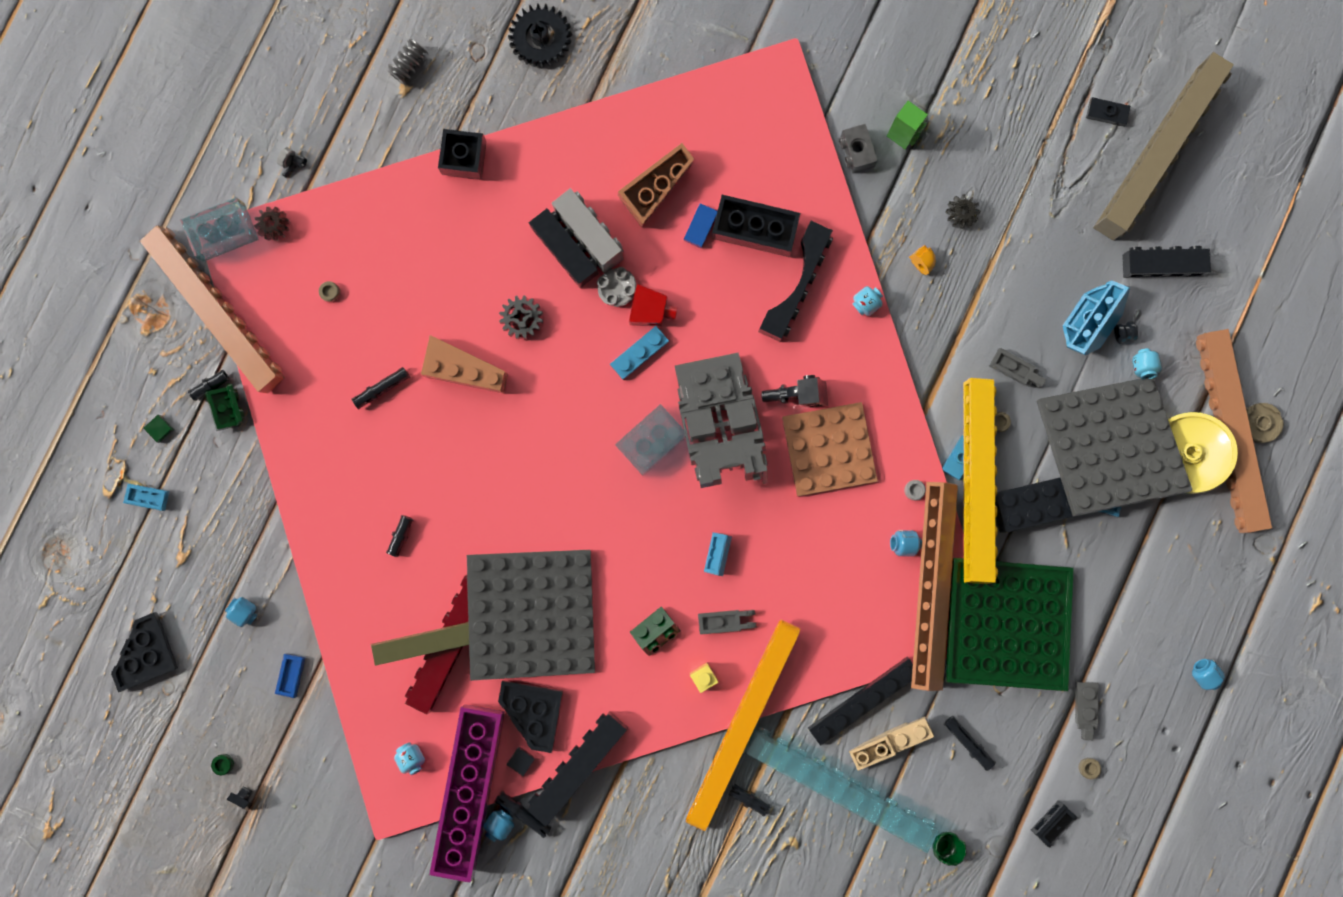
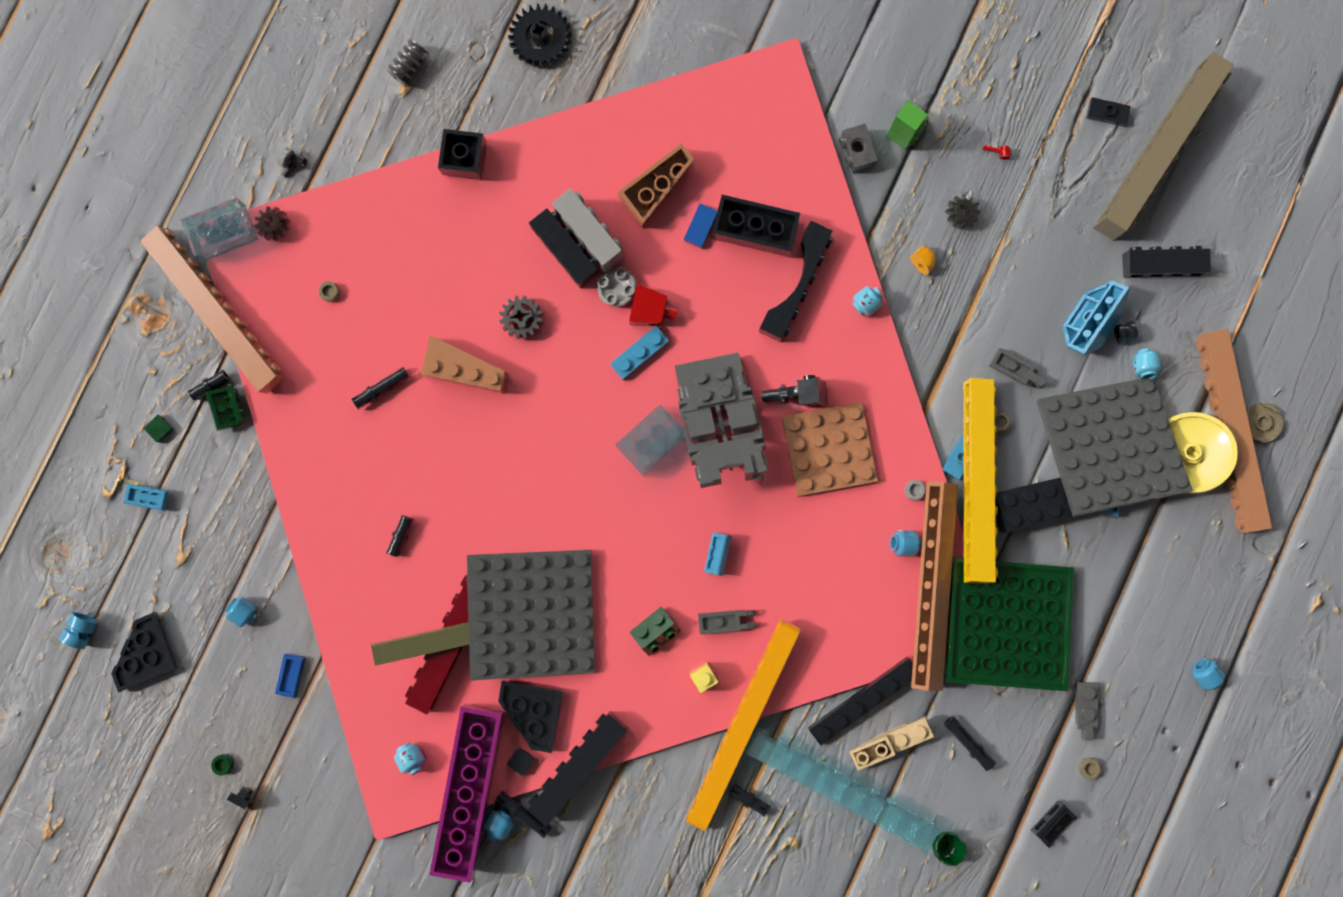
none -> dark azure wheel [59,612,98,649]
none -> red hand [982,145,1011,160]

